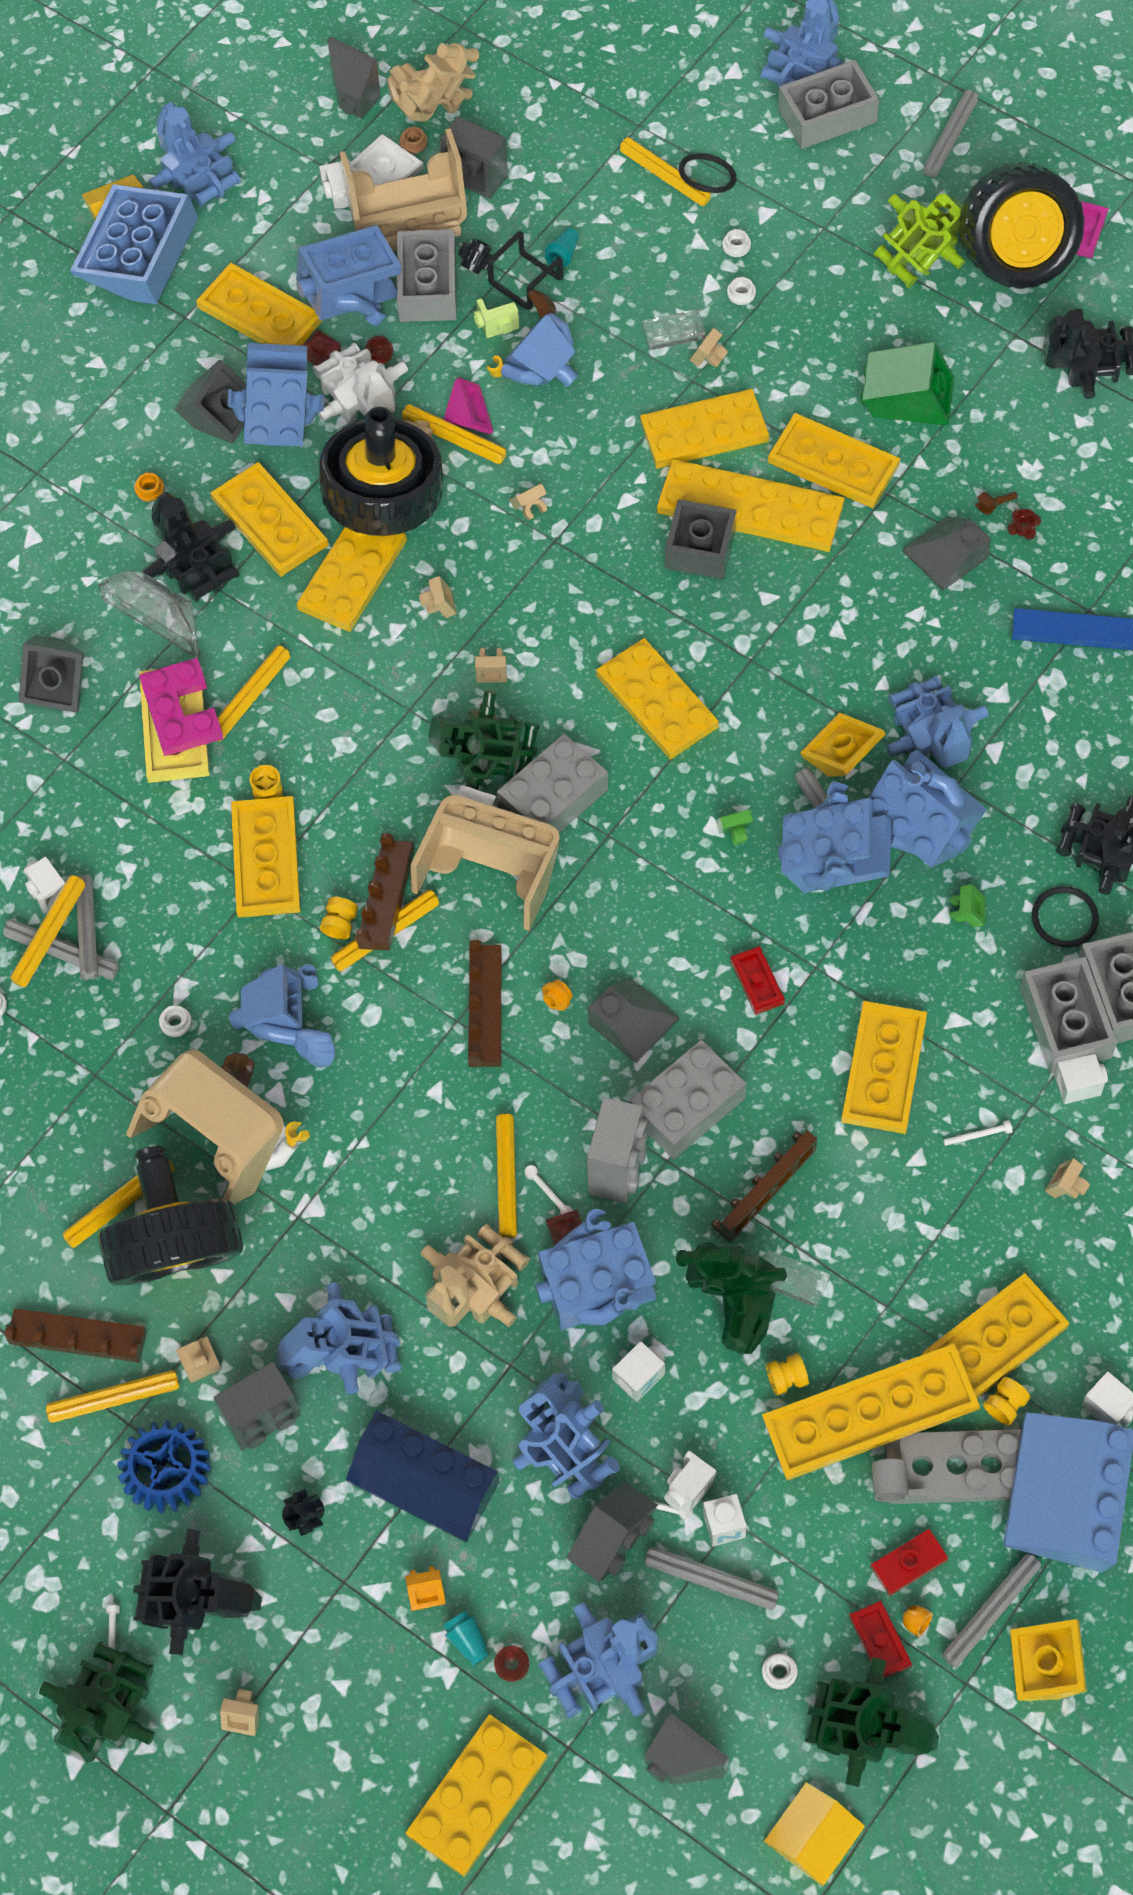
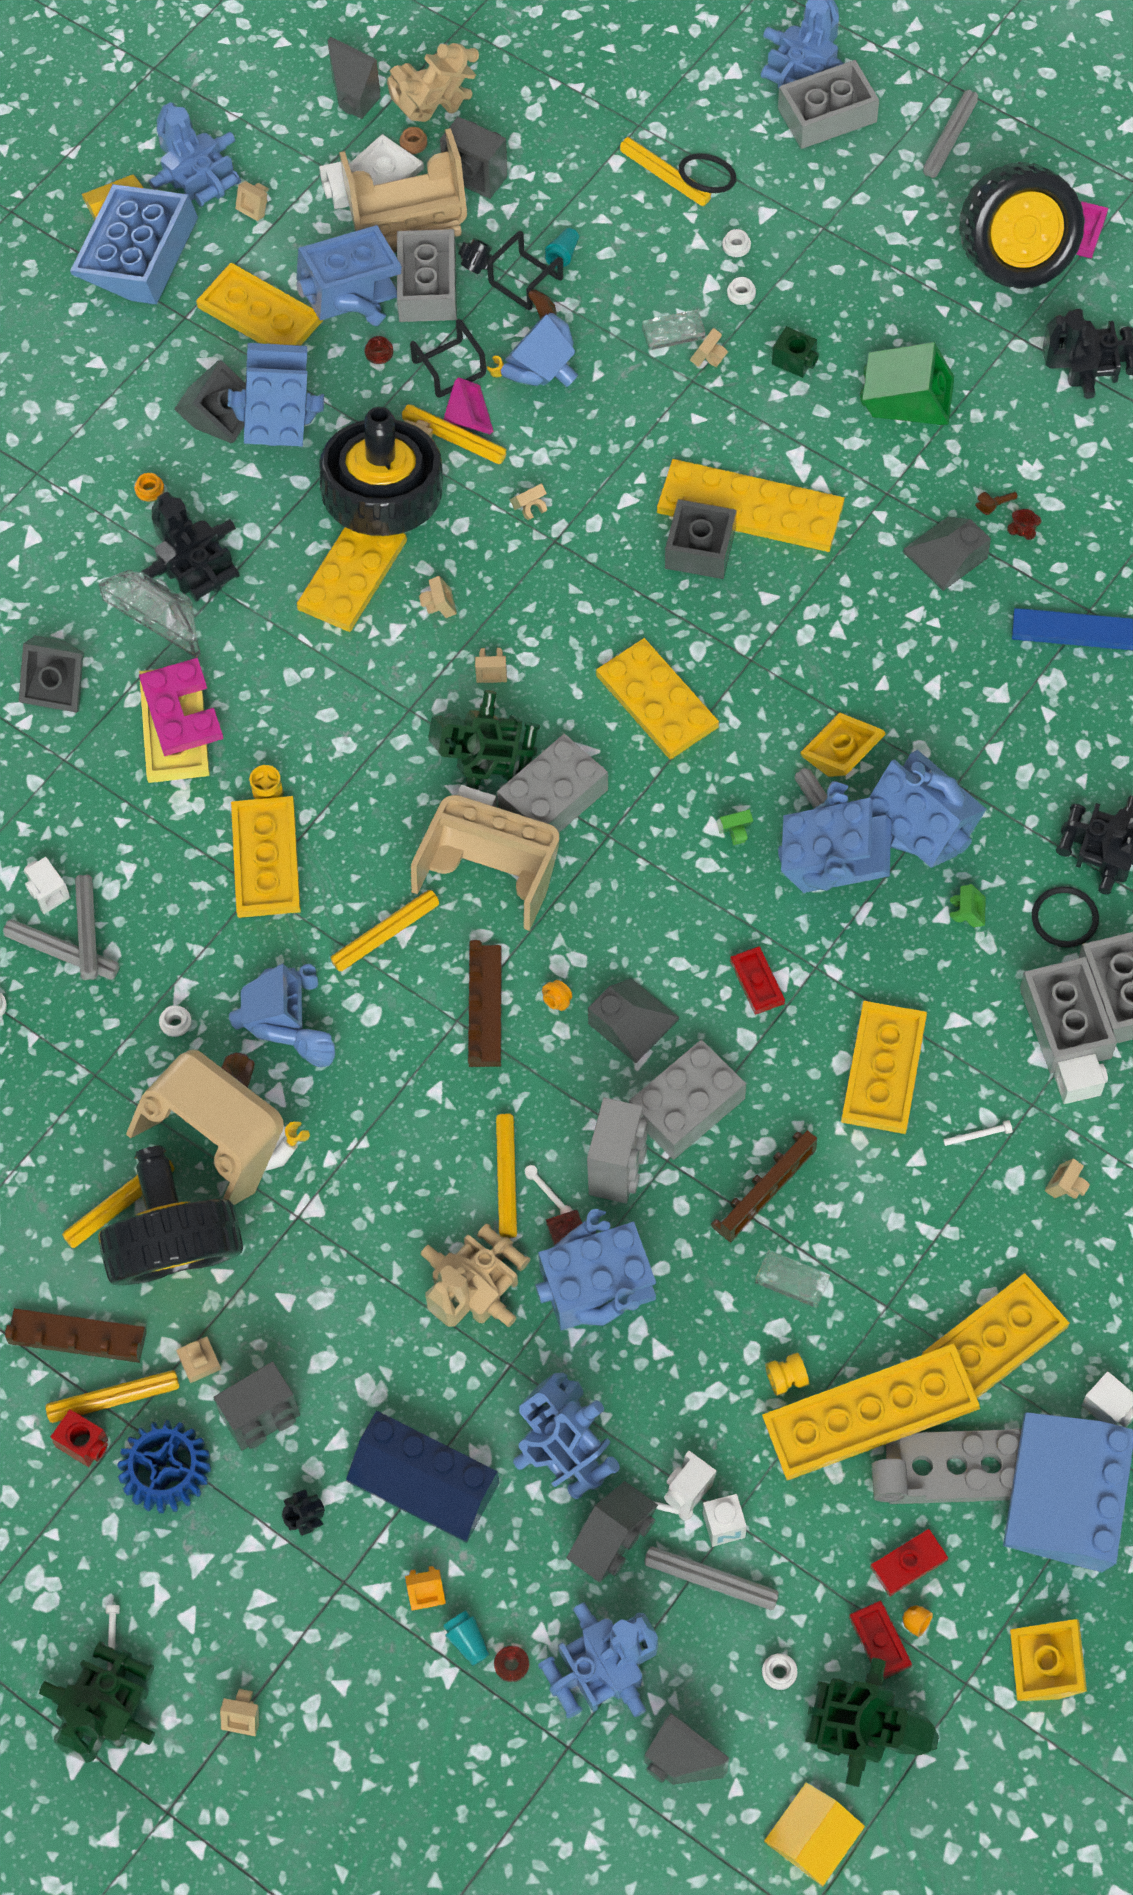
yellow axle [10,875,85,987] -> none
black piece [133,1529,262,1656] -> none
yellow plate [210,462,329,577] -> none
yellow axle [217,645,290,742] -> none
medium blue piece [276,1283,402,1394] -> none
clear red plate [303,330,341,366] -> none
white piece [313,343,408,423] -> none
yellow wheel [319,897,358,940] -> none
reddish brown hinge [355,833,415,951] -> none
yellow plate [405,1714,548,1878] -> none
yellowish green bracket [473,298,519,338] -> none
white brick [612,1341,665,1402] -> none
yellow plate [640,389,769,469] -> none
dark green piece [676,1242,787,1355] -> none
yellow plate [768,413,901,509] -> none
lime piece [874,194,965,288] -> none
medium blue piece [886,676,989,768] -> none
light grey axle [942,1553,1041,1668] -> none
yellow wheel [983,1377,1031,1425] -> none
none -> red brick [50,1409,108,1468]
none -> tan tile [235,181,269,221]
none -> black piece [410,319,486,398]
none -> dark green brick [772,326,819,378]

